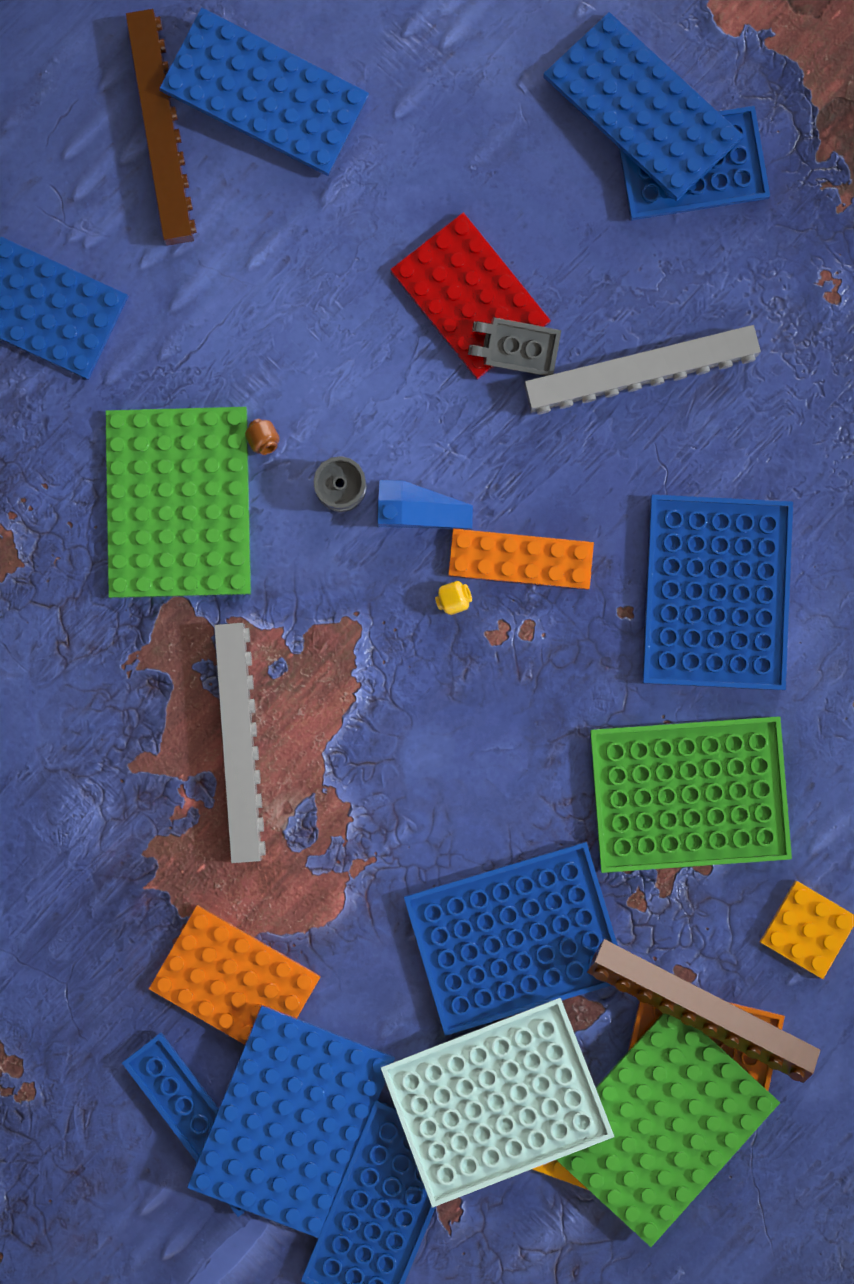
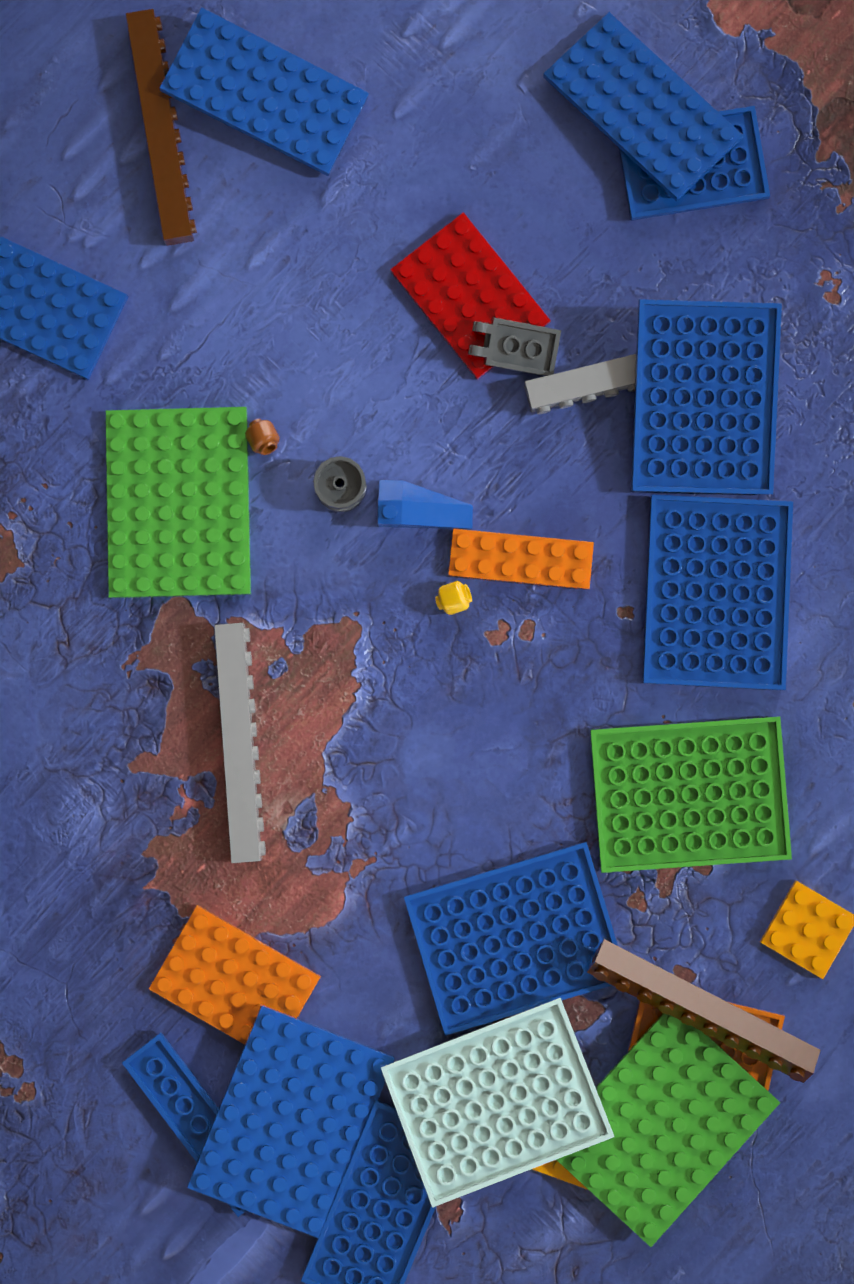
none -> blue plate [631,299,782,494]

